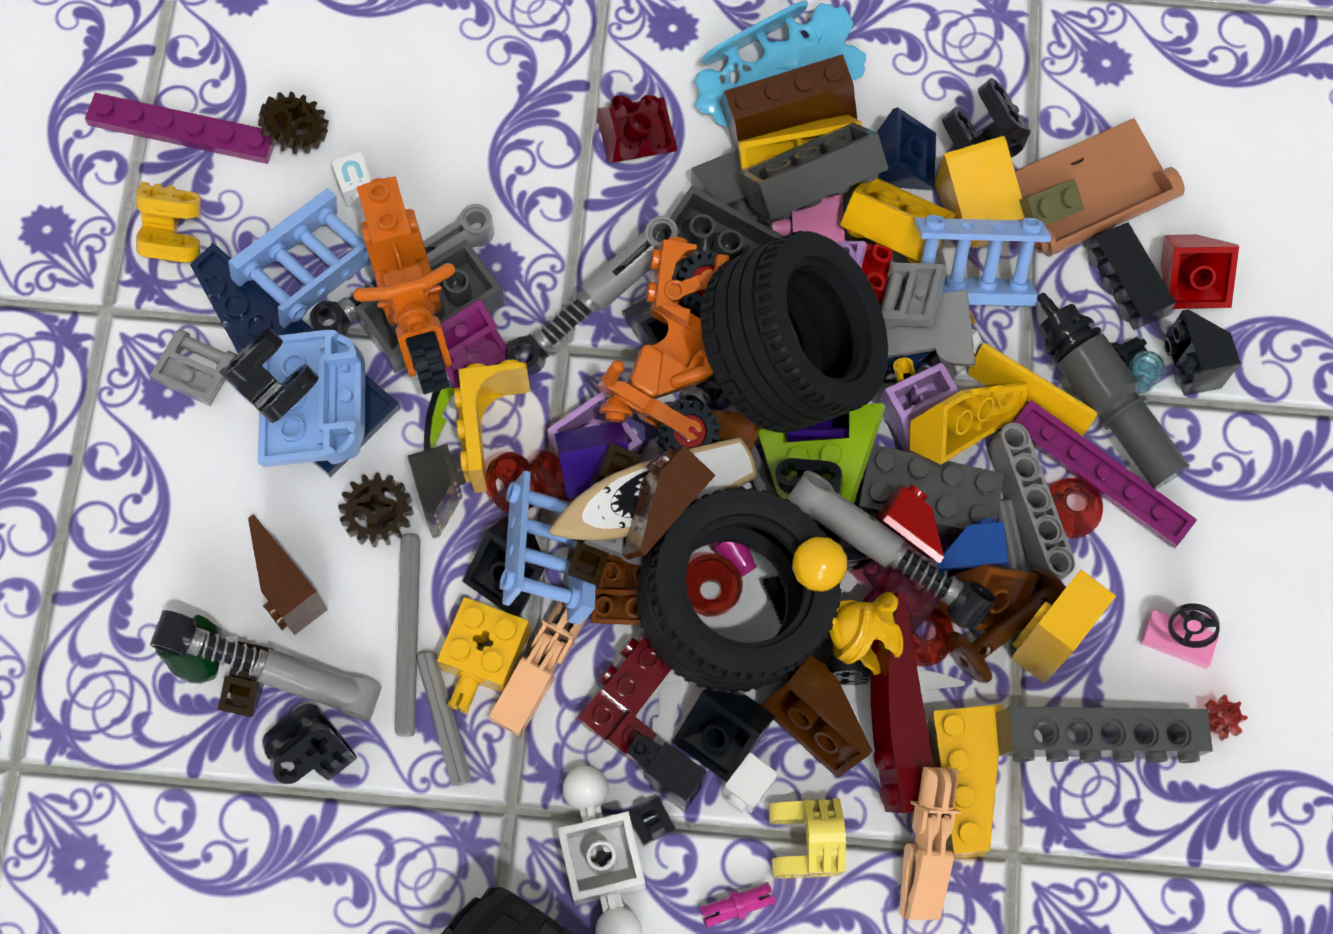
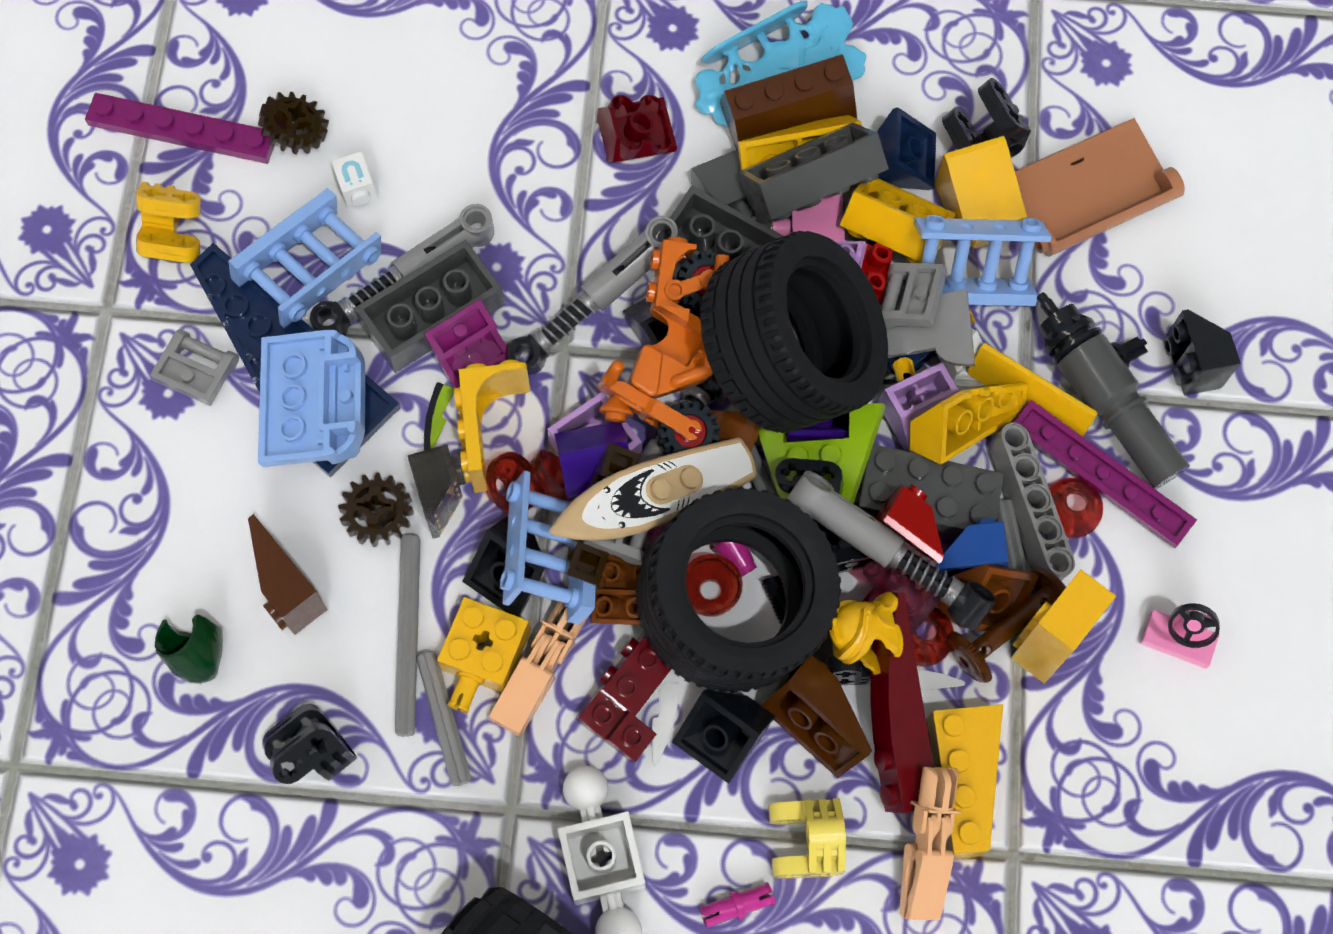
piece [150,610,382,721] -> none
dark brown slope [217,641,274,717] -> none
black piece [219,328,319,423] -> none
orange piece [353,176,455,395] -> none
reddish brown slope [623,445,715,560] -> none
black hinge [627,735,707,812] -> none
black tile [629,797,675,847] -> none
white brick [723,752,779,813] -> none
yellow hair [792,537,847,592] -> none
dark grey brick [996,706,1213,763] -> none
olive plate [1019,179,1084,225] -> none
black brick [1087,222,1176,330] -> none
clear light blue wheel [1129,351,1165,393] -> none
red slope [1161,234,1239,309] -> none
clear red gear [1204,695,1248,741] -> none

